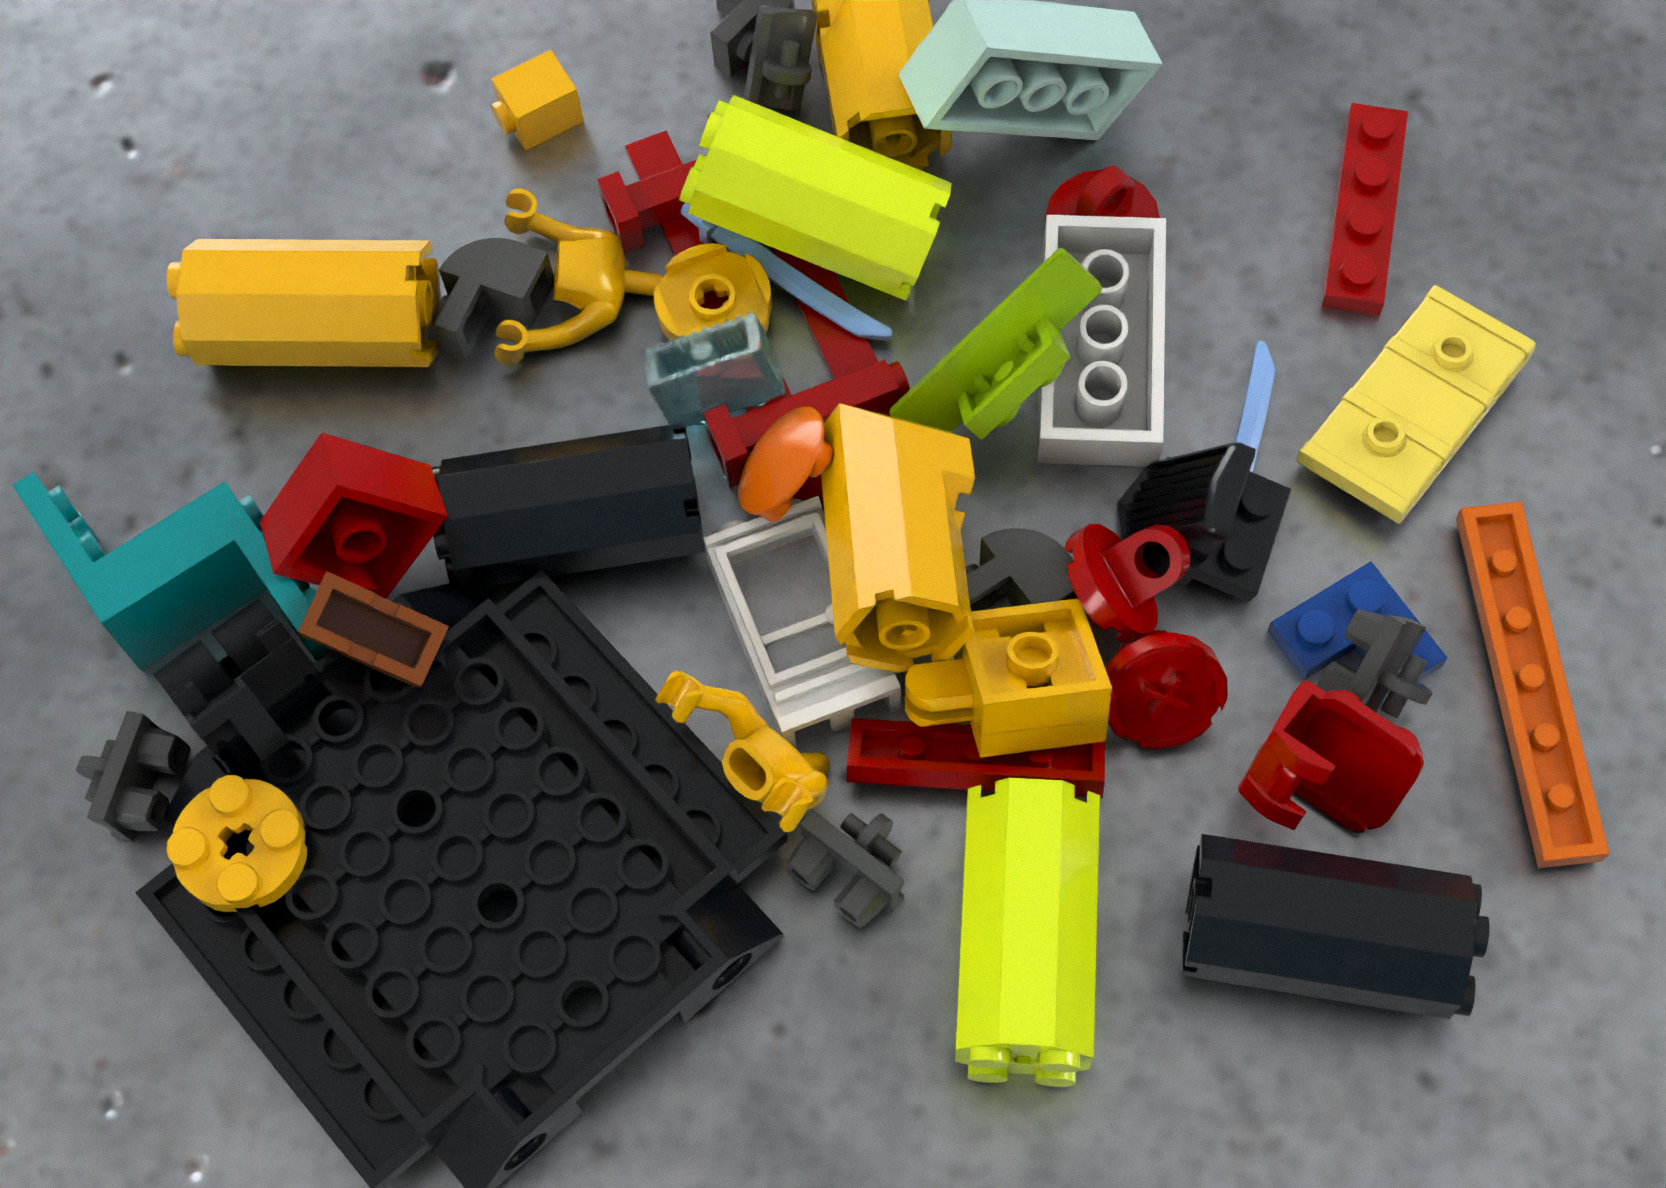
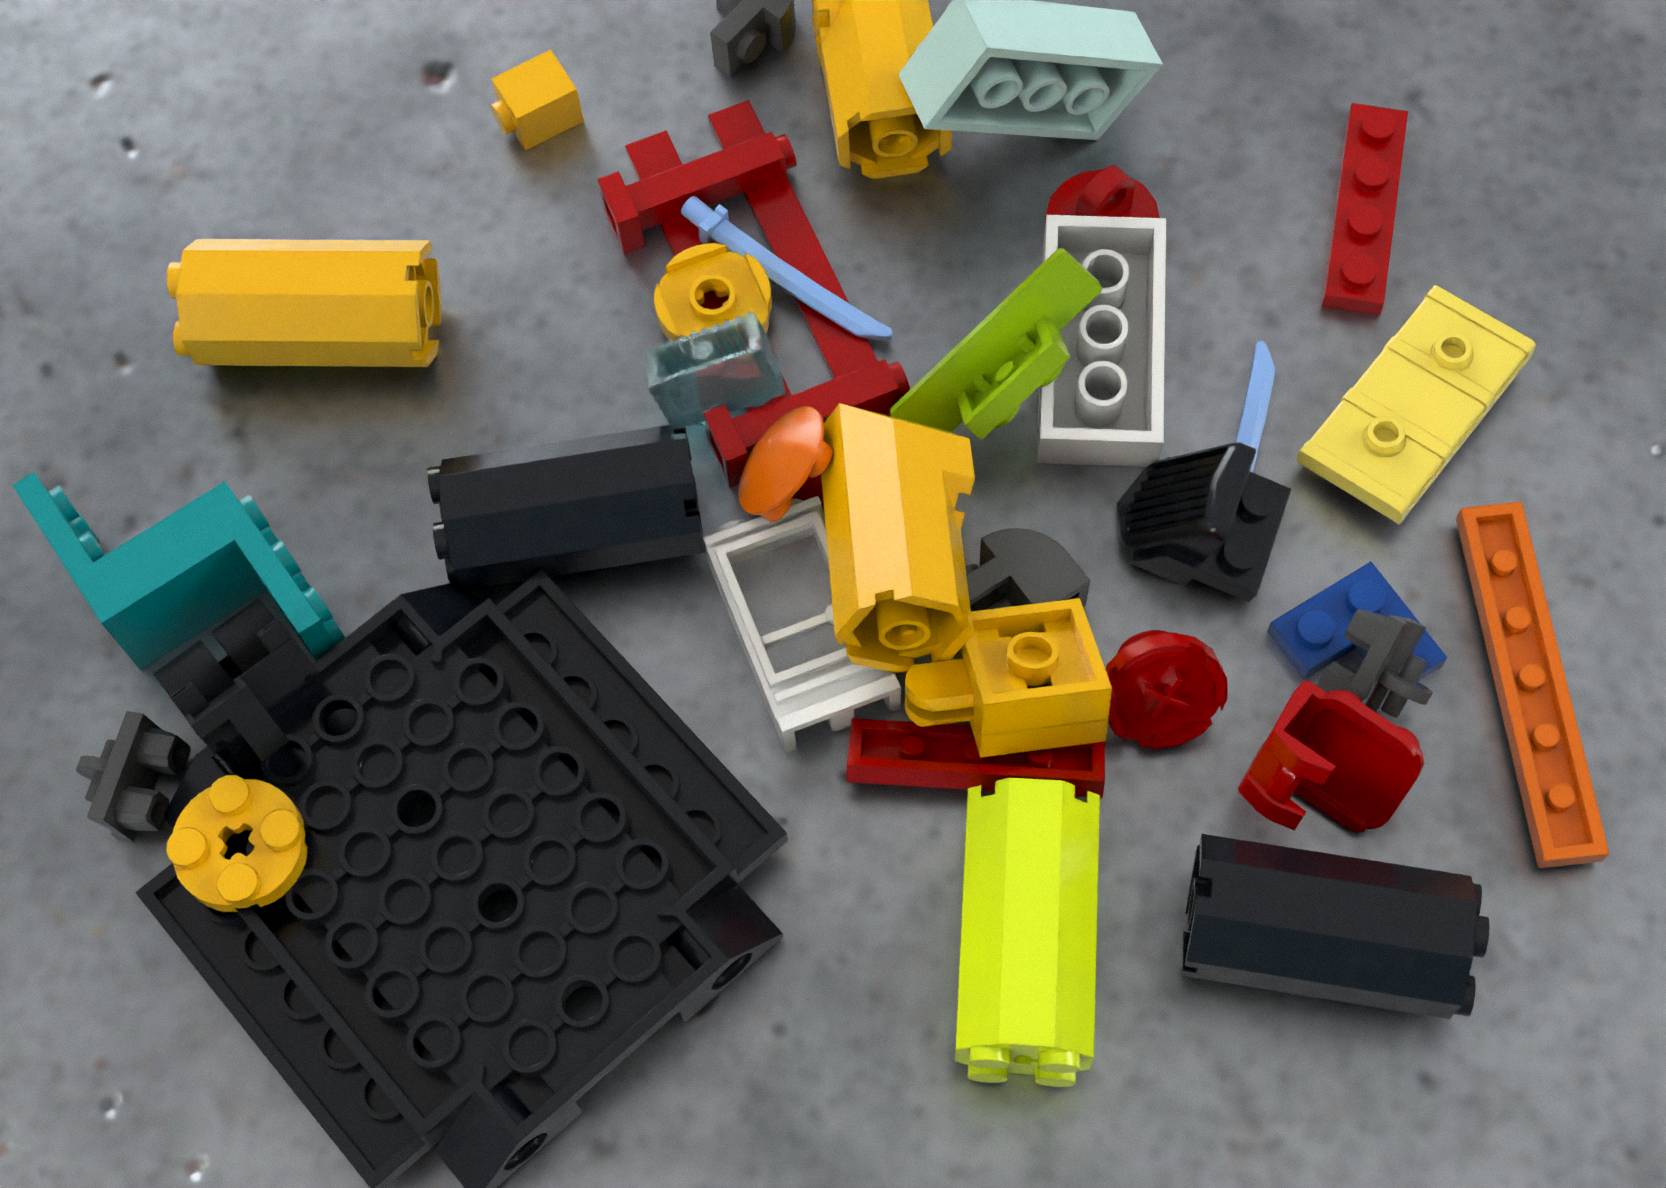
red brick [260,432,448,599] -> none
dark orange brick [297,571,449,688] -> none
dark grey brick [433,238,554,361] -> none
yellow piece [494,188,662,366] -> none
yellow piece [655,671,830,832] -> none
neon yellow brick [679,95,952,301] -> none
dark grey hips [743,5,817,112] -> none
dark grey hips [787,809,904,928] -> none
red tile [1065,524,1191,643] -> none

